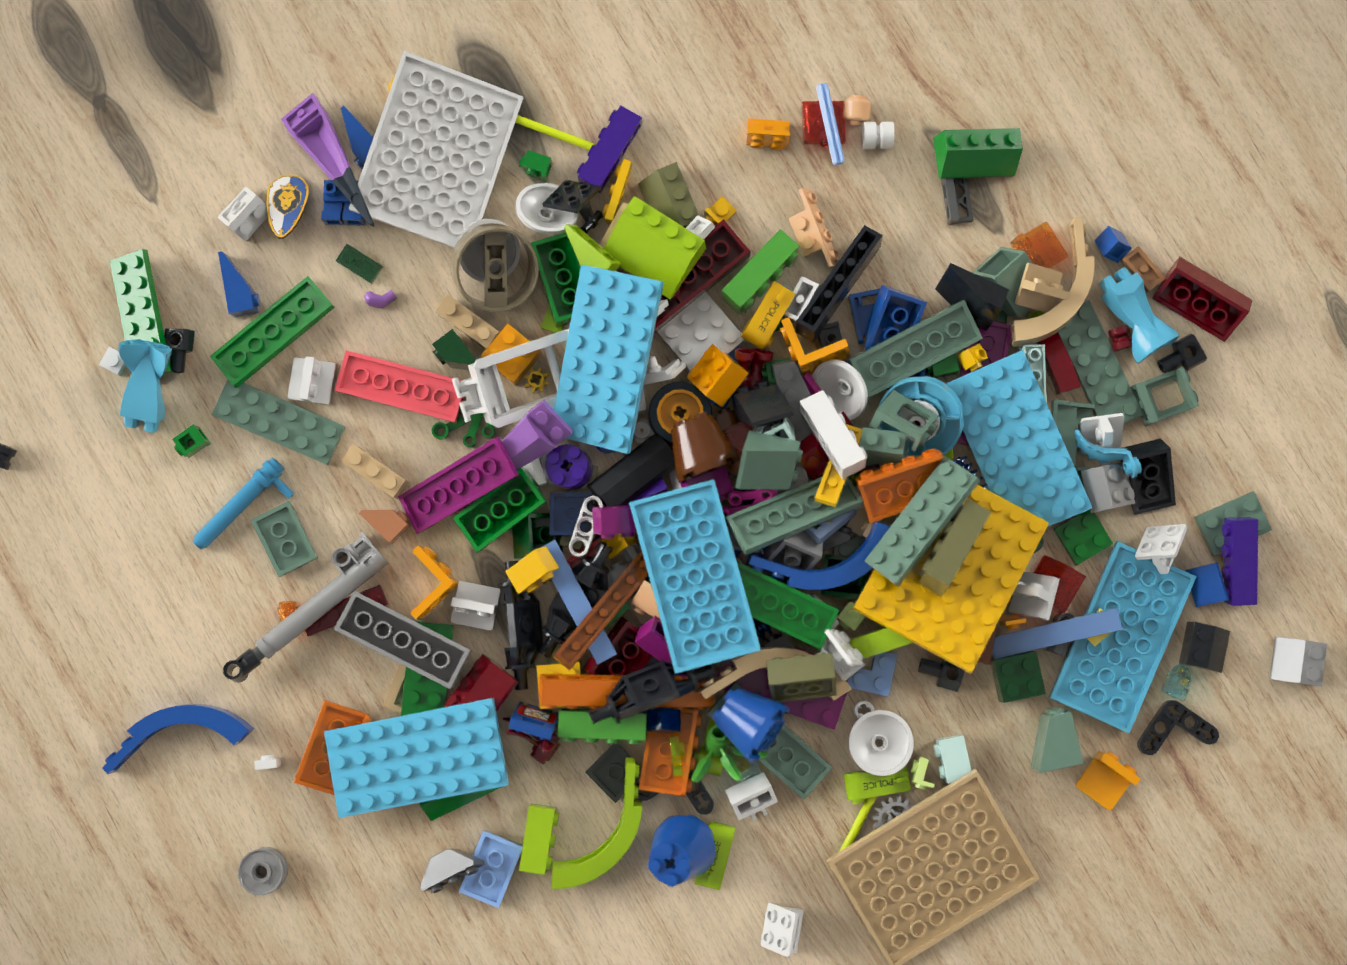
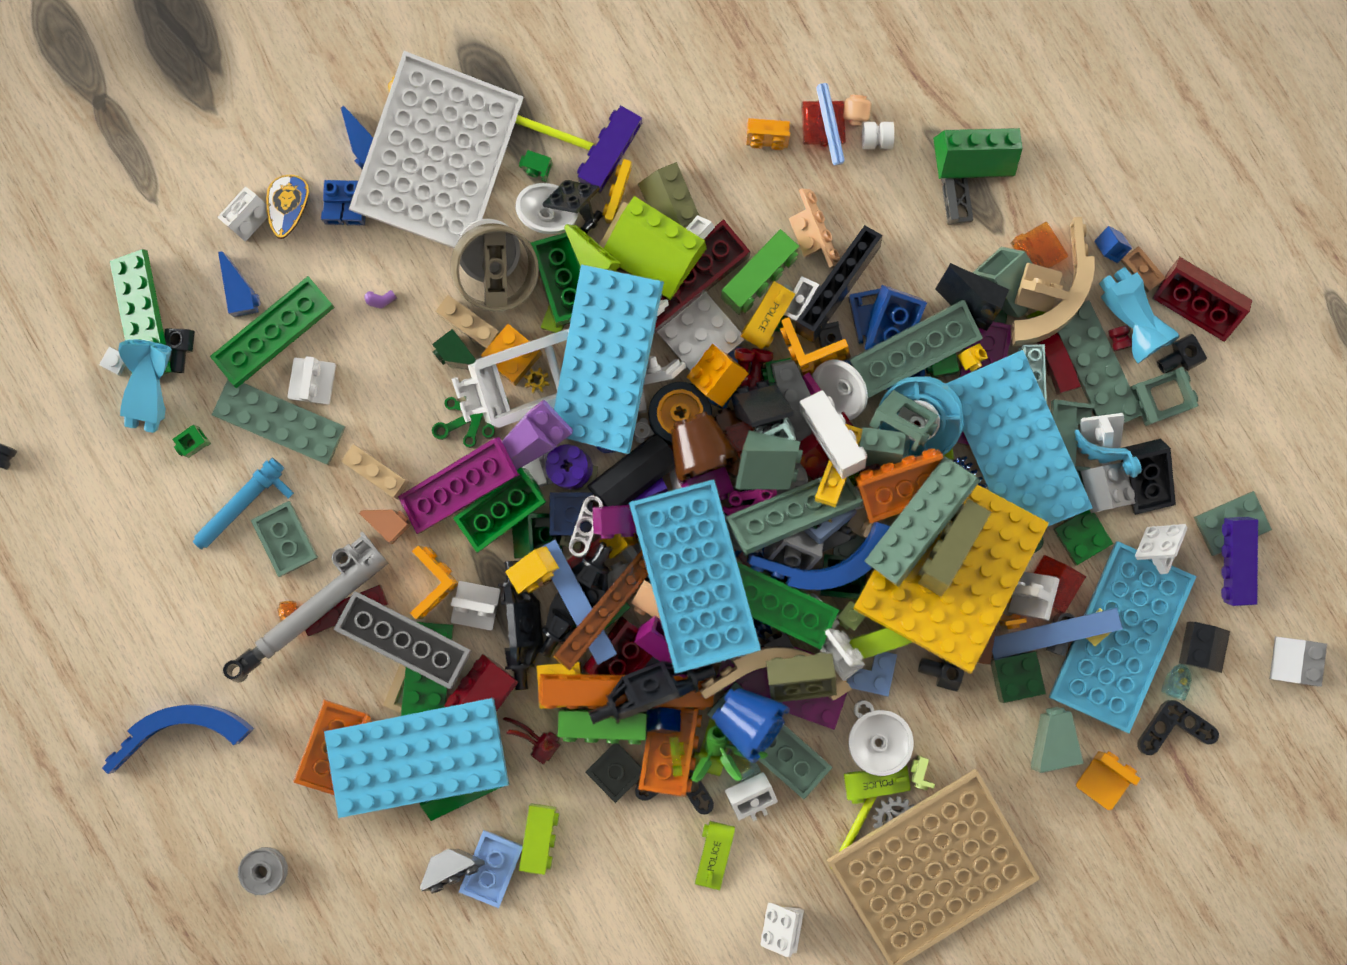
white plate [254,754,282,770] -> none
medium lavender plate [281,93,374,227] -> none
coral plate [334,350,464,423] -> none
clear green plate [335,244,383,284] -> none
blue container [508,701,559,740] -> none
lime arch [551,757,642,889] -> none
blue cone [648,815,716,887] -> none
yellow bracket [704,196,737,226] -> none
light aqua brick [933,734,971,784] -> none
blue piece [1185,562,1229,607] -> none

